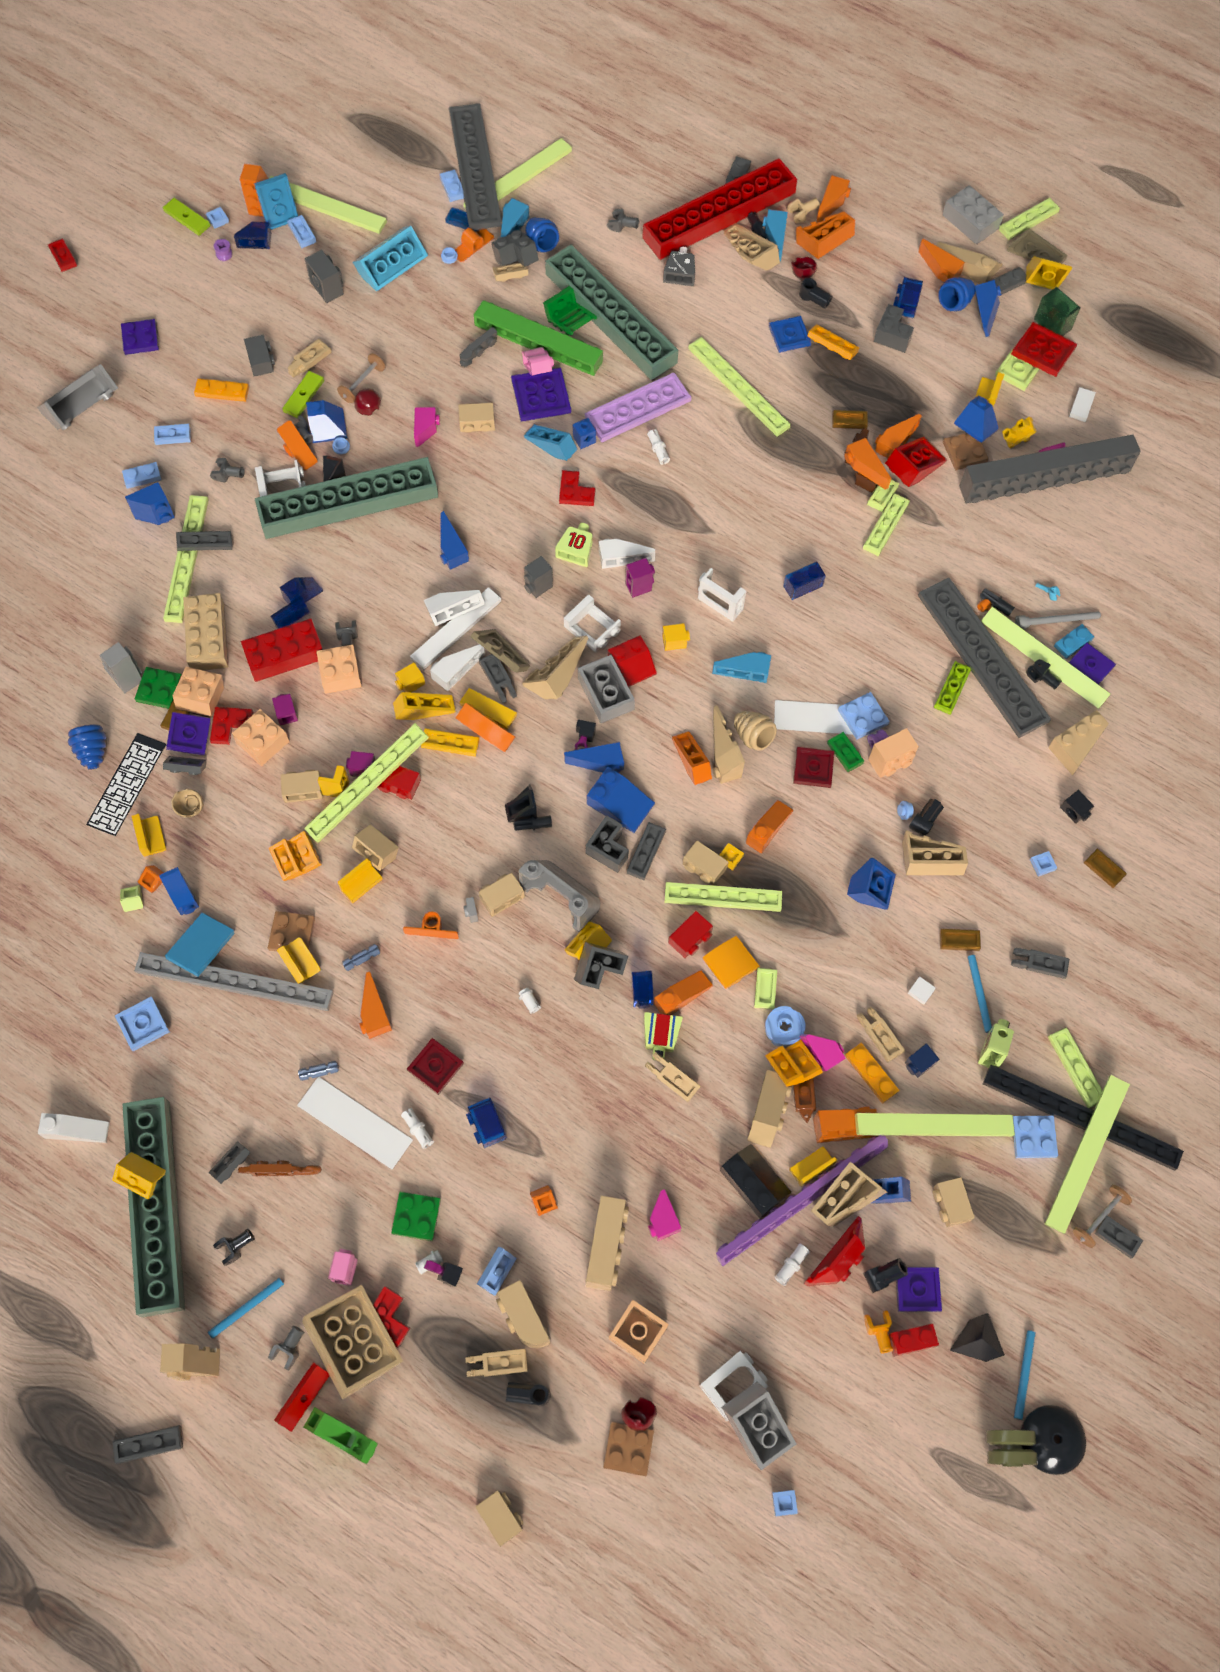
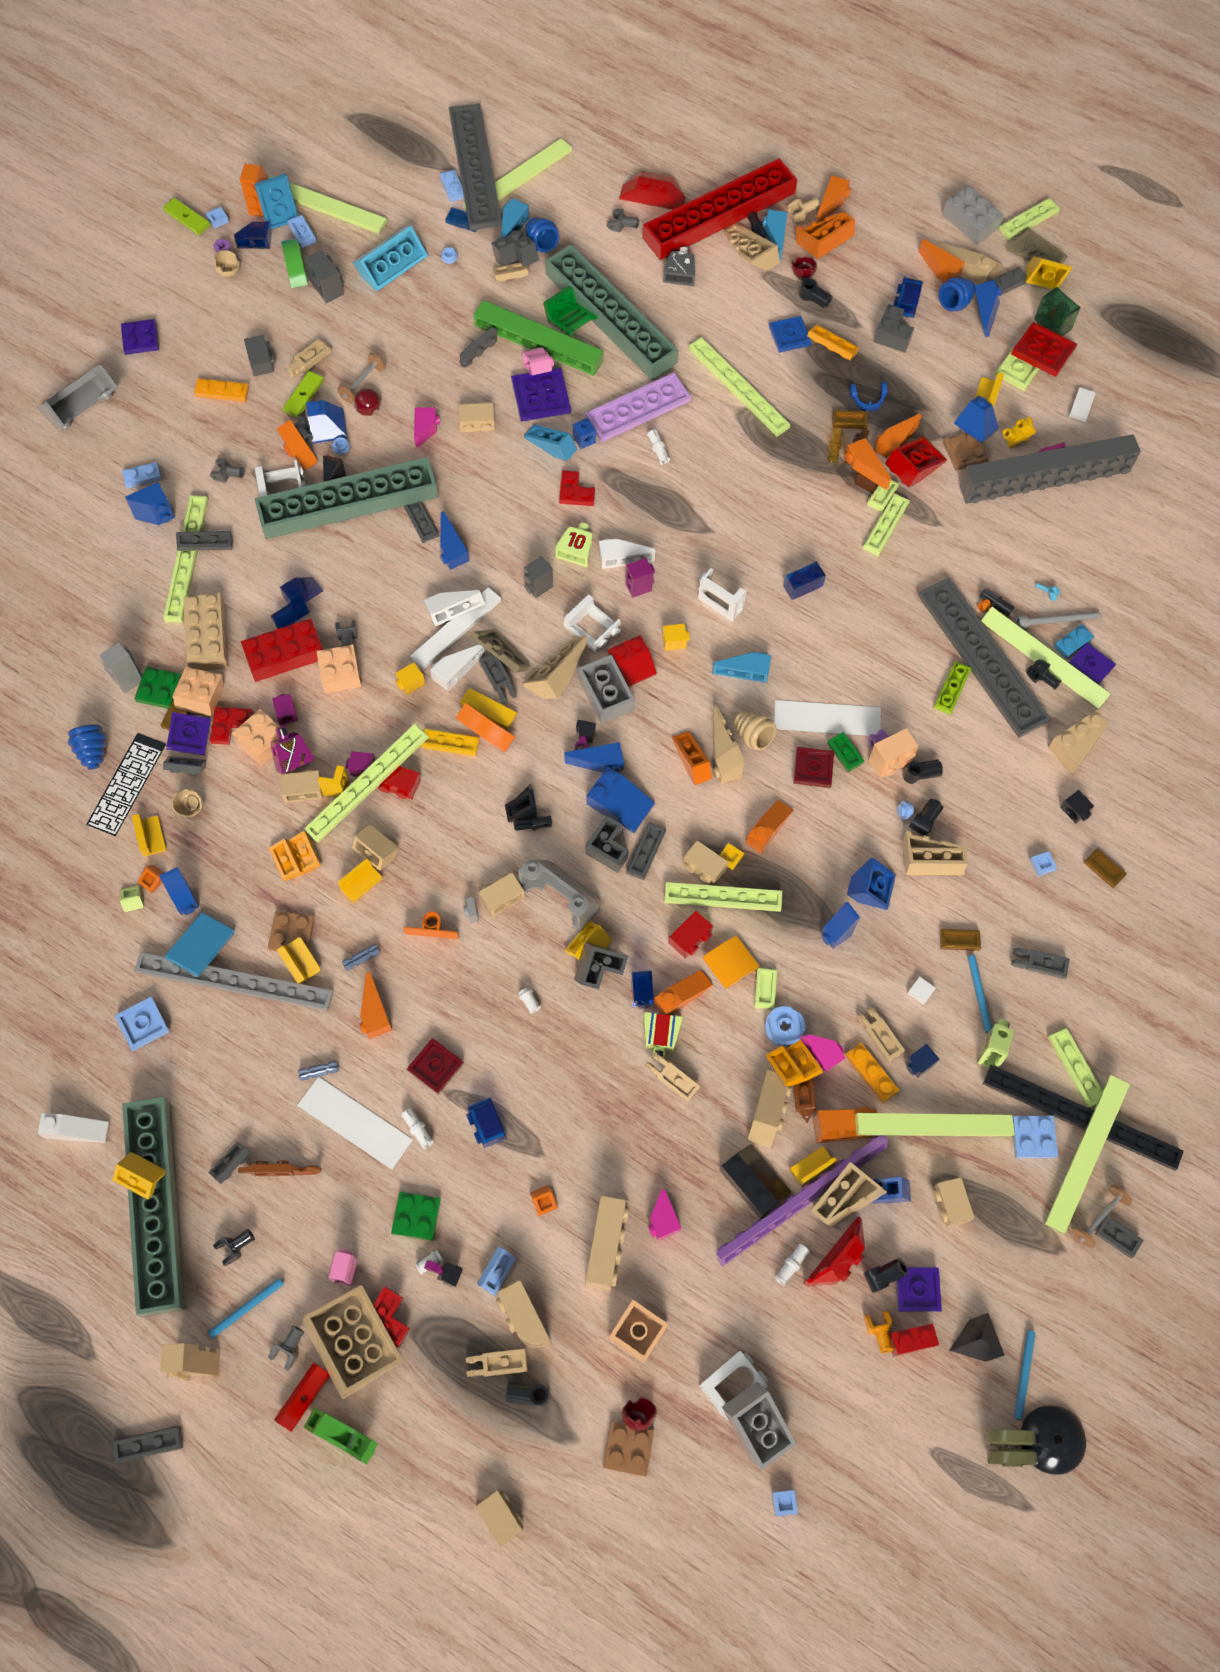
red plate [47,238,77,272] -> none
light blue plate [154,424,191,445] -> none
yellow slope [393,692,455,720] -> none
orange piece [455,228,494,262] -> none
dark grey hinge [725,156,751,184] -> none
light blue plate [838,692,890,740] -> none
none -> tan hair [214,250,240,277]
none -> magenta torso [270,725,315,774]
none -> bright green arch [281,239,308,288]
none -> dark grey tile [403,501,439,543]
none -> red wedge [619,171,686,210]
none -> blue slope [821,902,860,949]
none -> clear yellow pin [827,428,843,462]
none -> blue piece [849,382,887,411]
none -> black piece [903,759,943,784]

